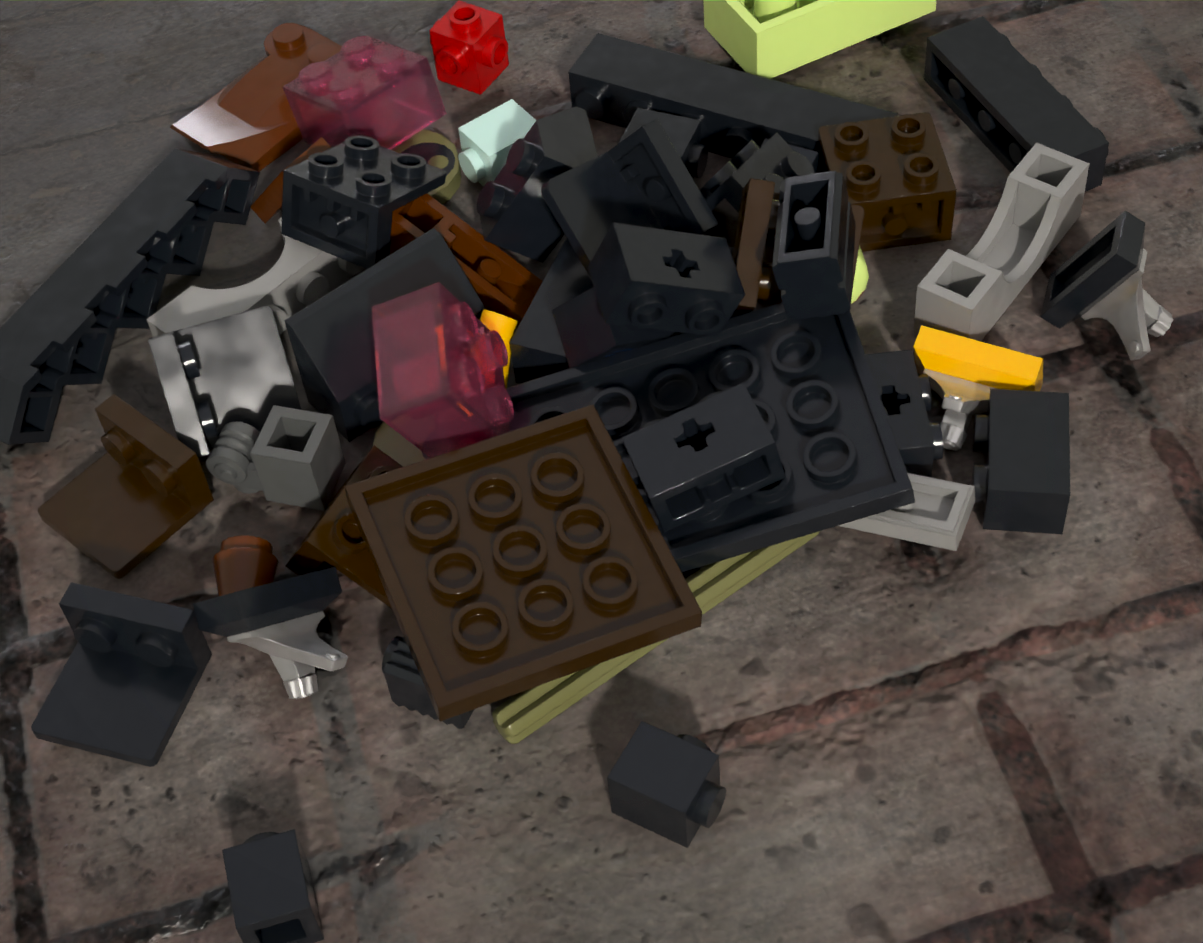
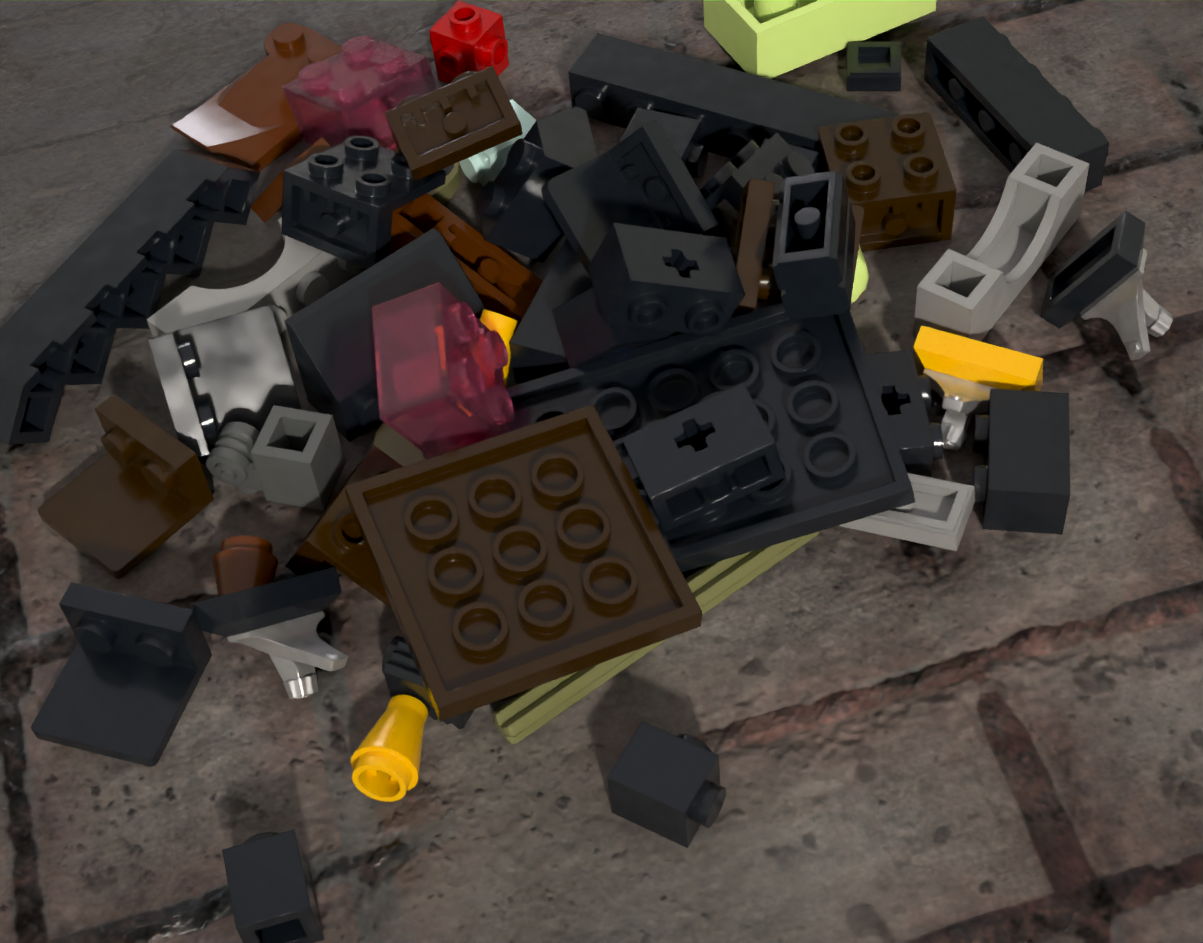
none -> yellow cone [351,695,428,802]
none -> dark brown bracket [384,66,523,181]
none -> black tile [847,42,901,91]

